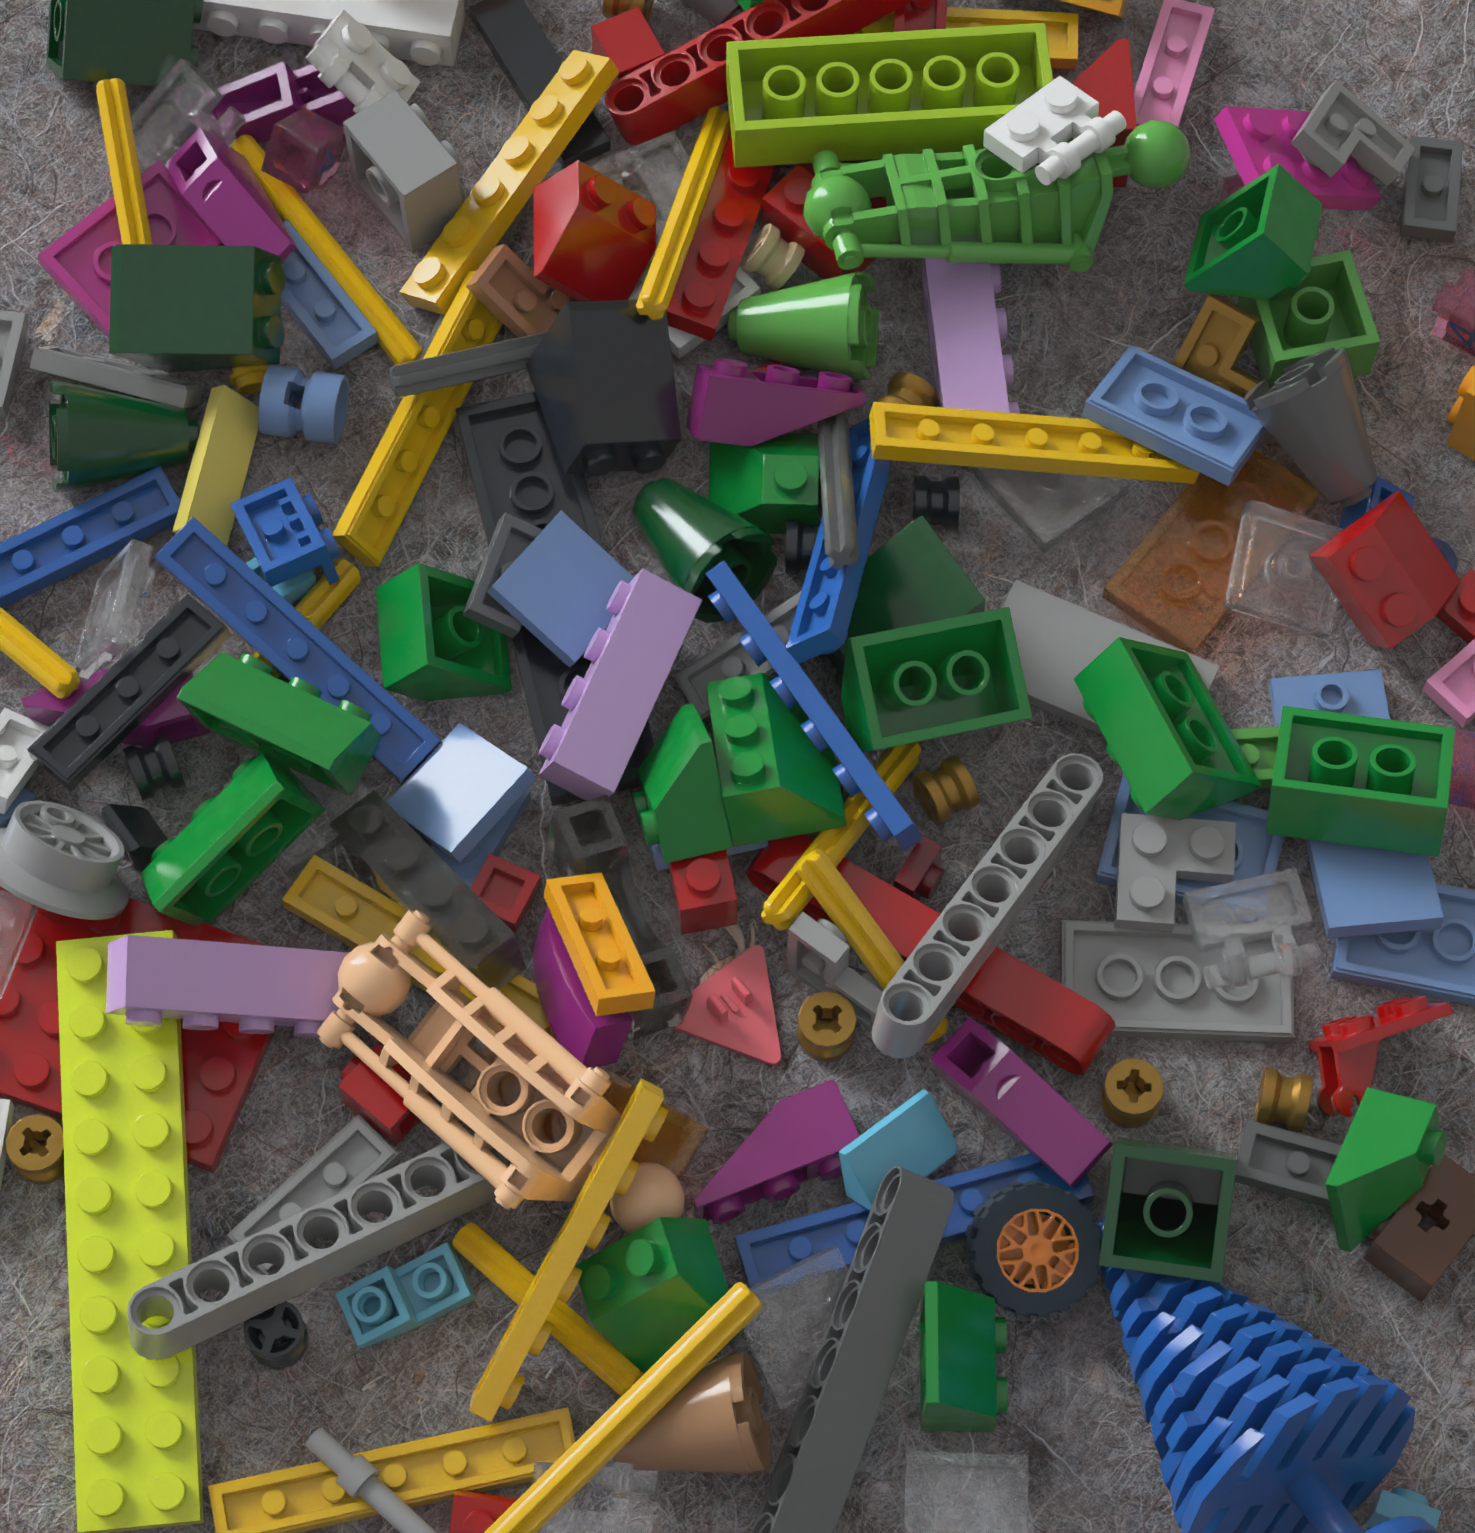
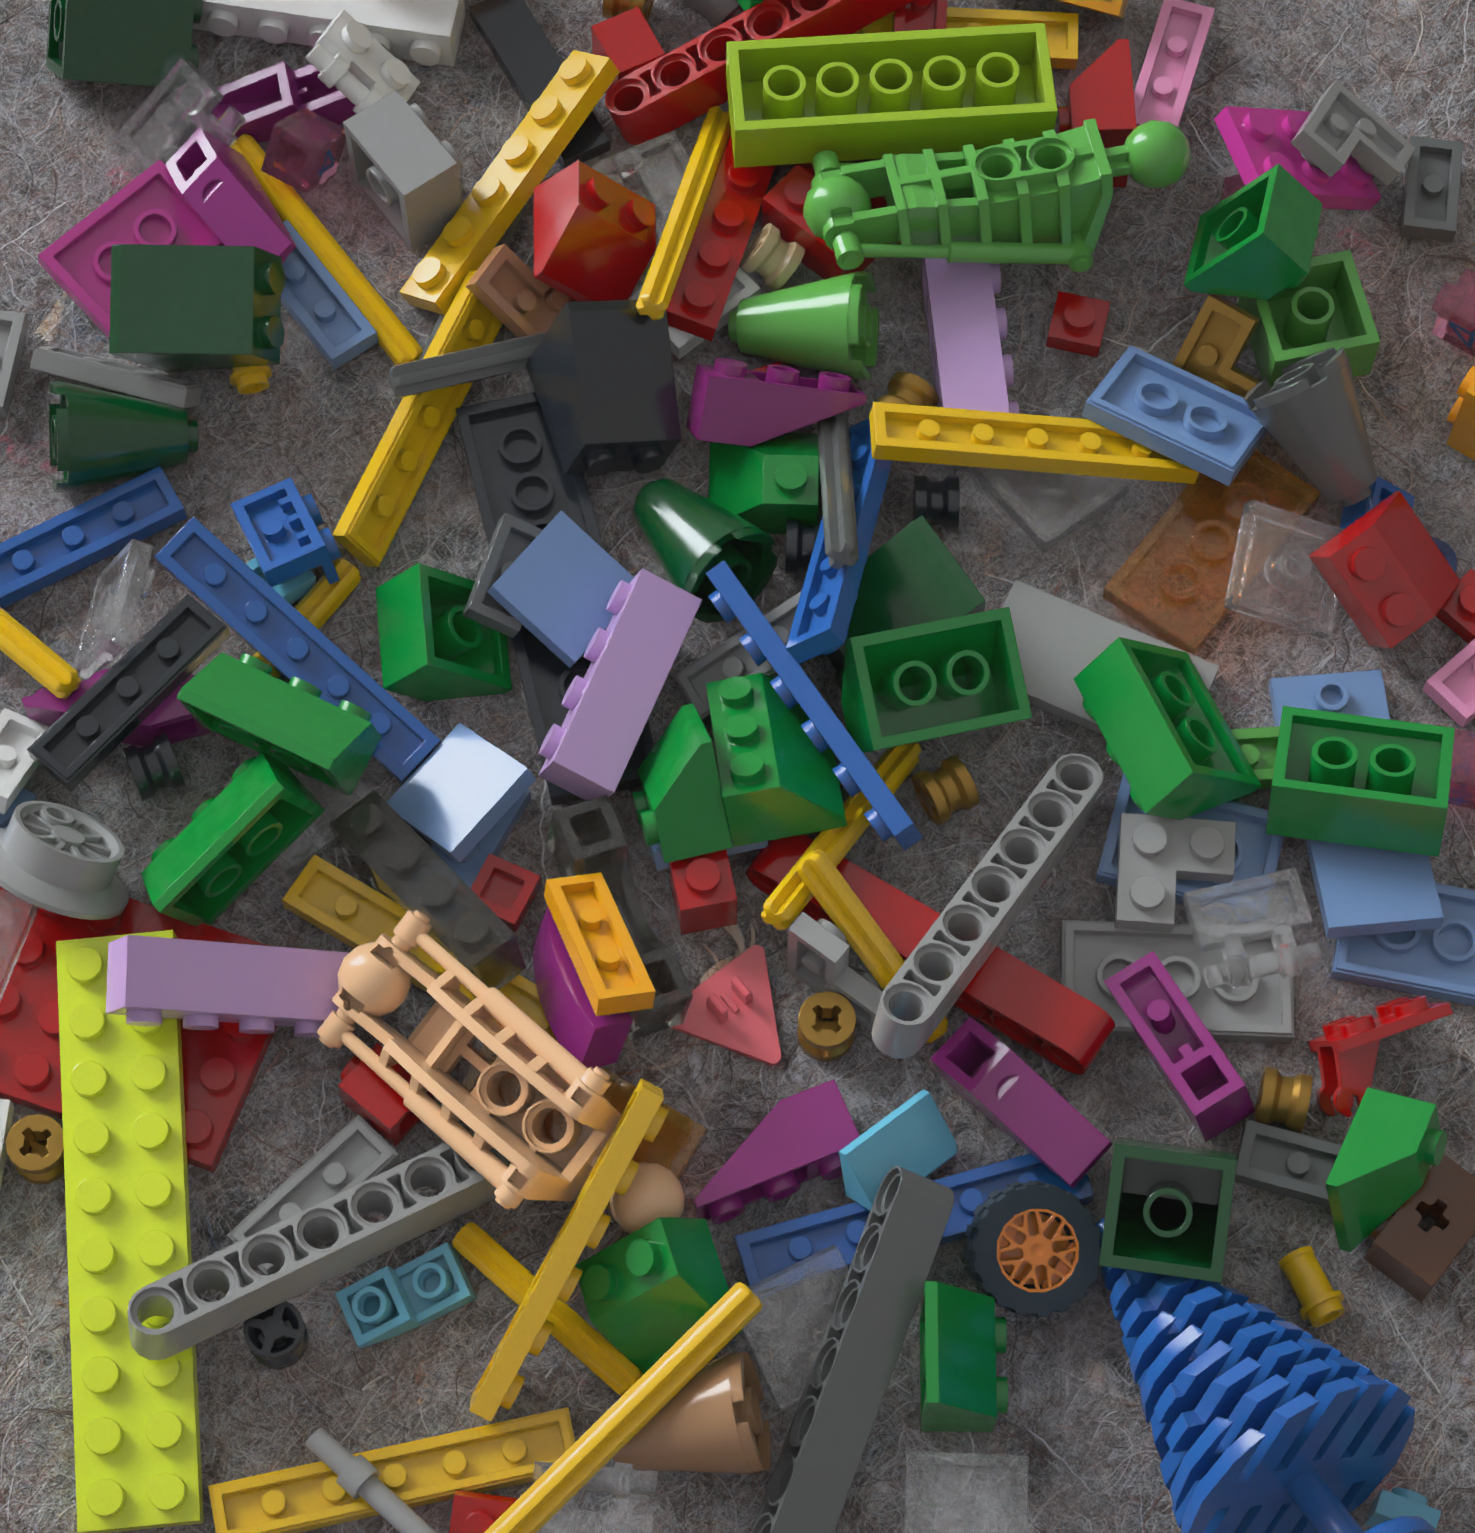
yellow axle [96,78,153,245] -> none
black slope [101,804,168,872] -> none
light yellow tile [173,384,259,546] -> none
medium blue wheel [258,364,349,445] -> none
dark red plate [893,835,945,900] -> none
white plate [983,76,1127,185] -> none
pearl gold wheel [1100,1058,1164,1129] -> none
none -> red plate [1046,291,1111,358]
none -> magenta slope [1104,951,1255,1142]
none -> yellow pin [1278,1246,1345,1327]

